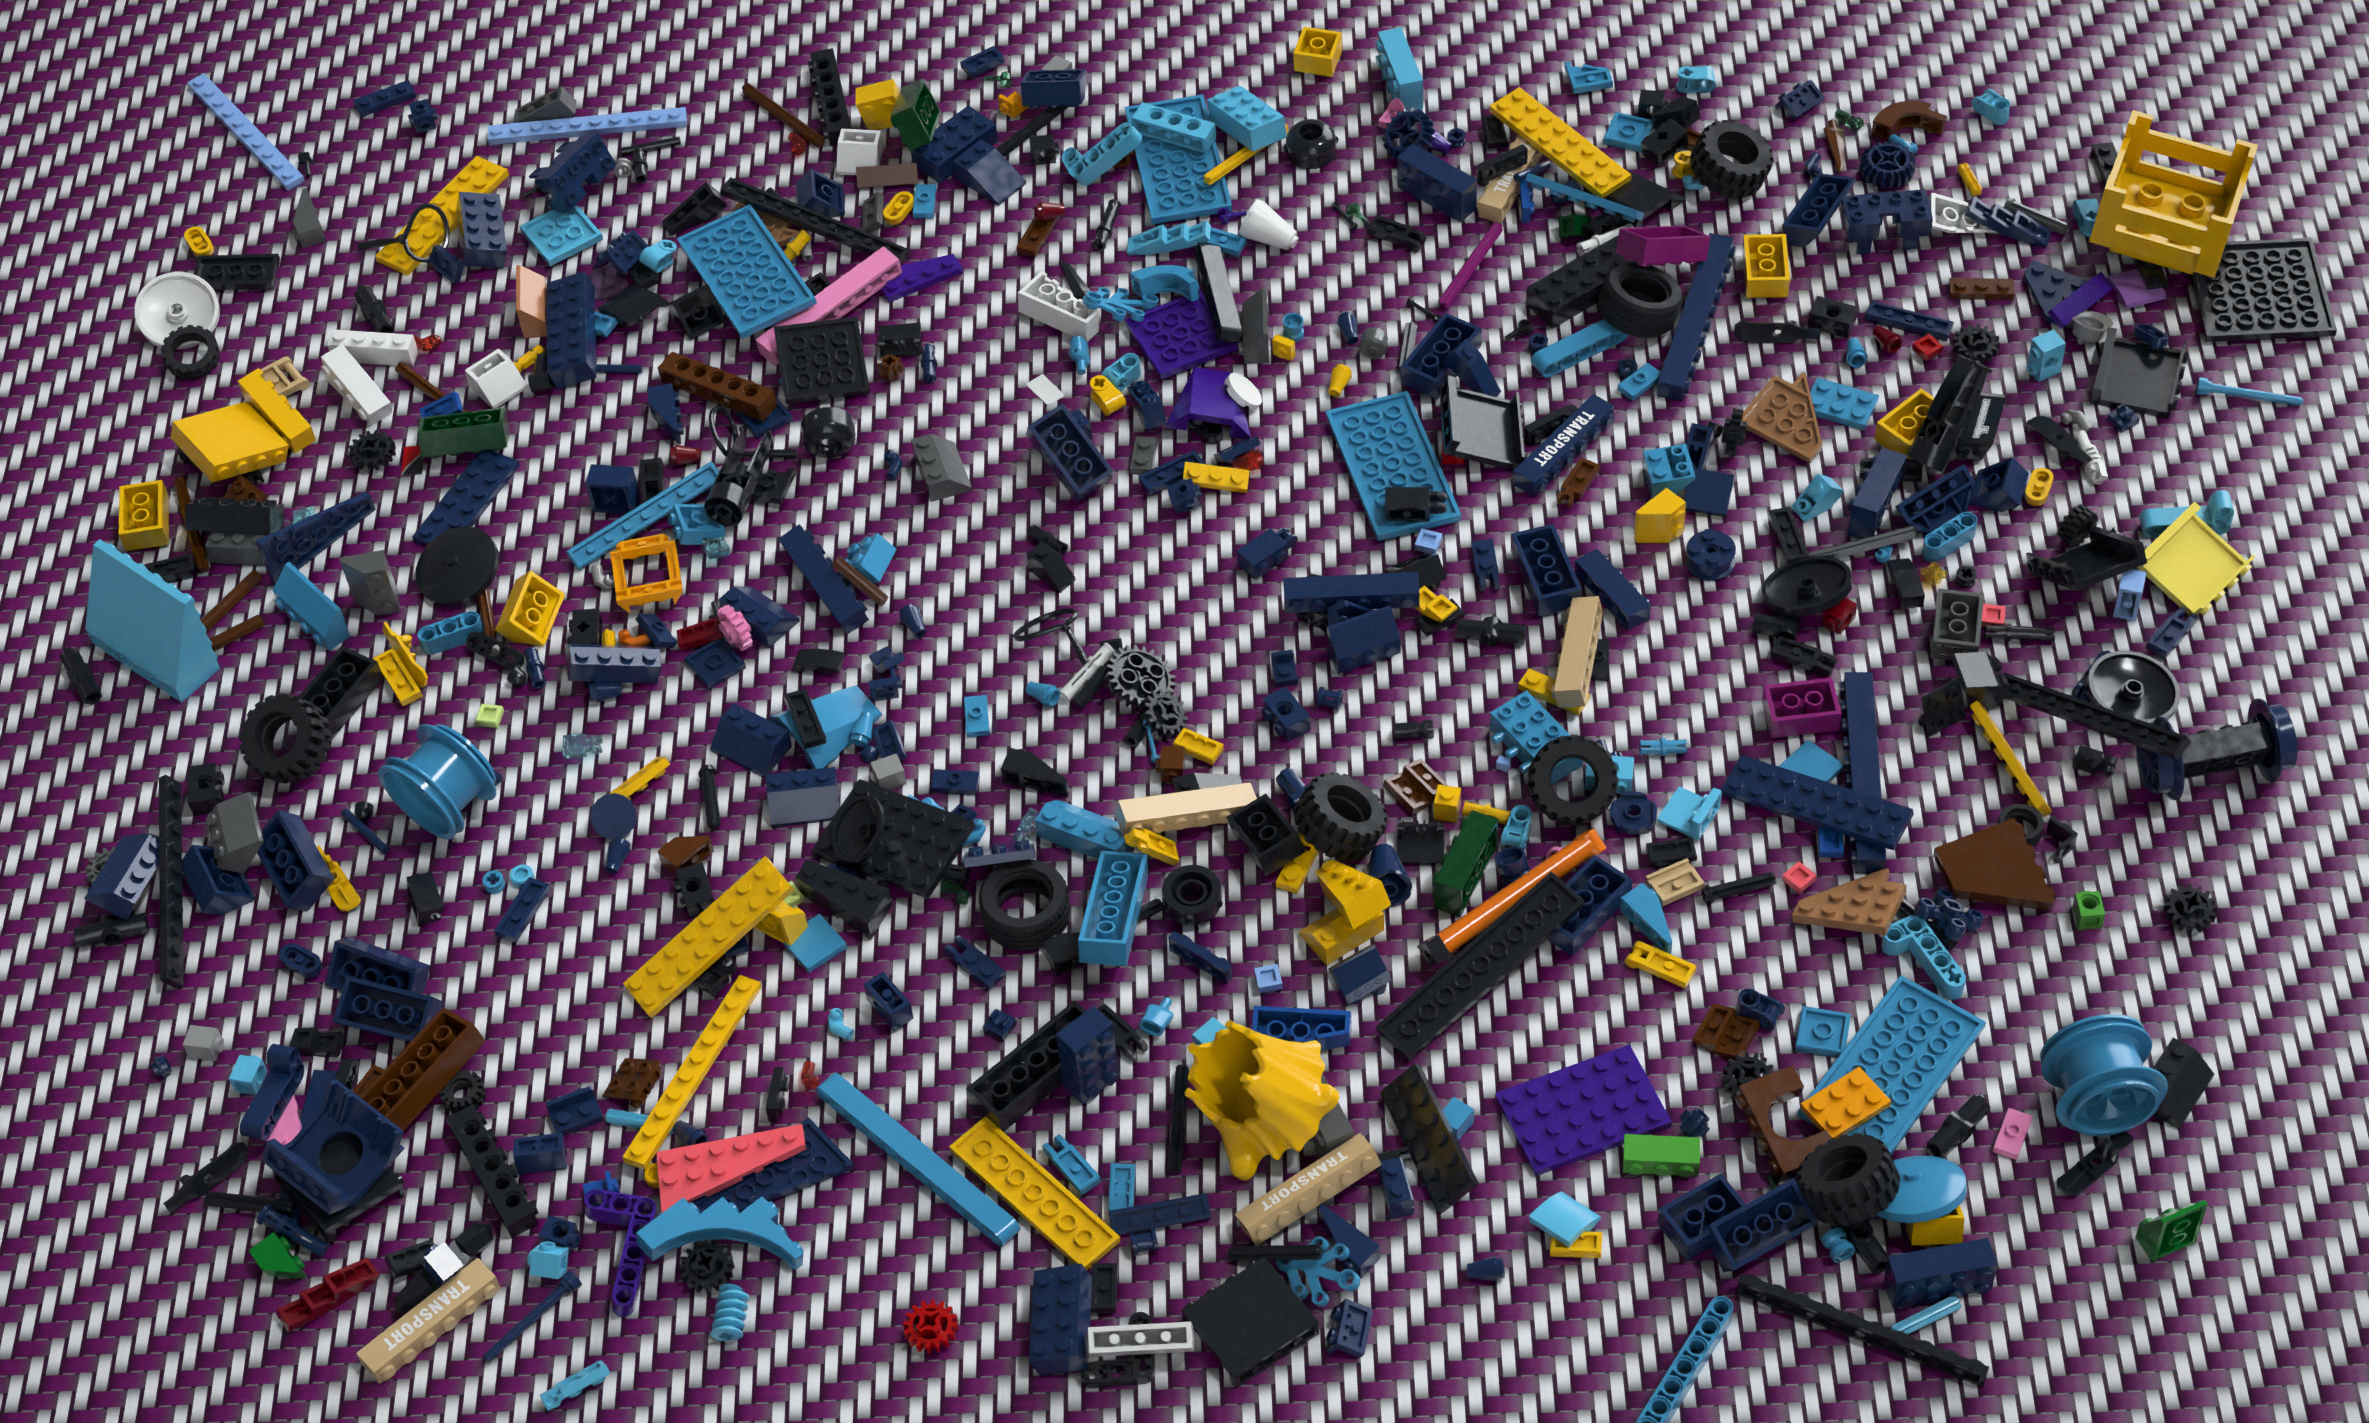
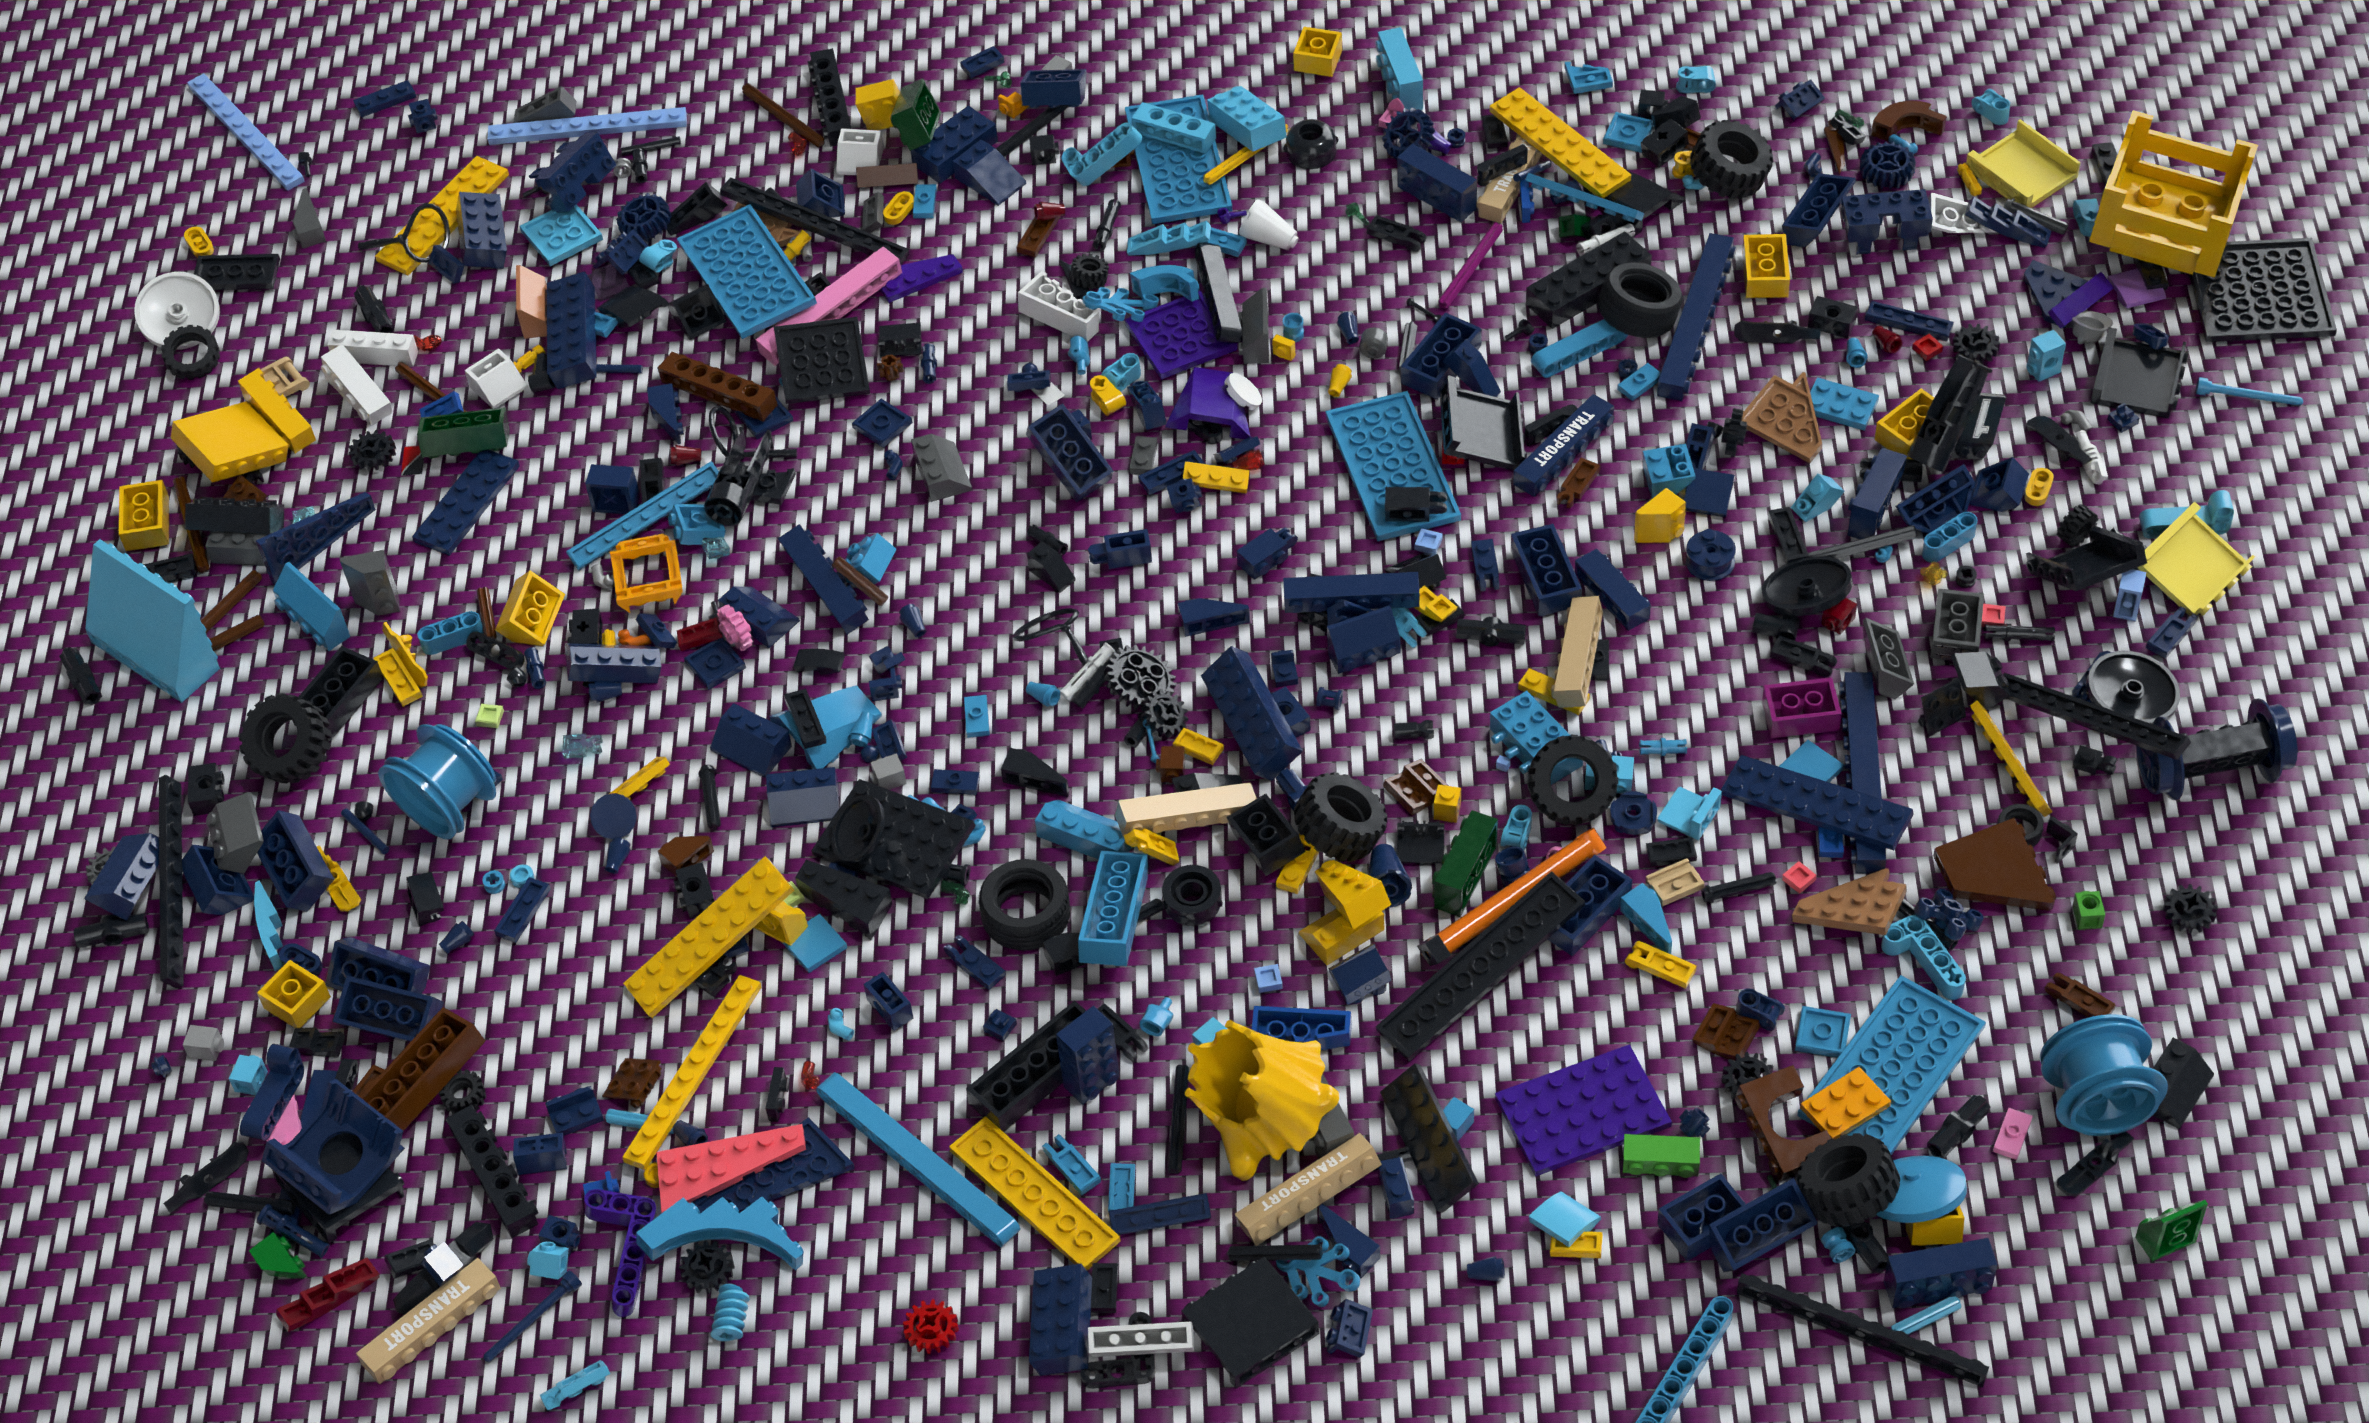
black dish [415,526,500,607] -> none
black piece [801,407,856,458] -> none
dark blue plate [964,840,1035,868] -> none
clear light blue plate [1013,807,1038,841] -> none
dark blue bush [1130,1228,1159,1256] -> none
dark blue plate [1168,931,1233,984] -> none
black hinge [1332,202,1358,230] -> none
yellow pin [1462,801,1511,825] -> none
magenta piece [1616,225,1711,267] -> none
black slope [1886,558,1925,609] -> none
reddish brown plate [1949,278,2015,300] -> none
none -> medium azure slope [254,880,283,971]
none -> yellow brick [257,960,331,1028]
none -> dark blue cone [439,921,475,954]
none -> dark blue gear [616,193,672,242]
none -> dark blue plate [852,398,913,448]
none -> dark blue plate [1007,363,1051,392]
none -> black tyre [1070,254,1109,289]
none -> dark blue brick [1088,529,1152,569]
none -> dark blue slope [1178,598,1250,637]
none -> dark blue brick [1201,646,1303,781]
none -> medium azure hinge [1391,608,1427,648]
none -> black plate [1830,115,1866,145]
none -> dark grey slope [1863,618,1914,699]
none -> light yellow panel [1966,120,2080,208]
none -> reddish brown hinge [2044,973,2116,1018]

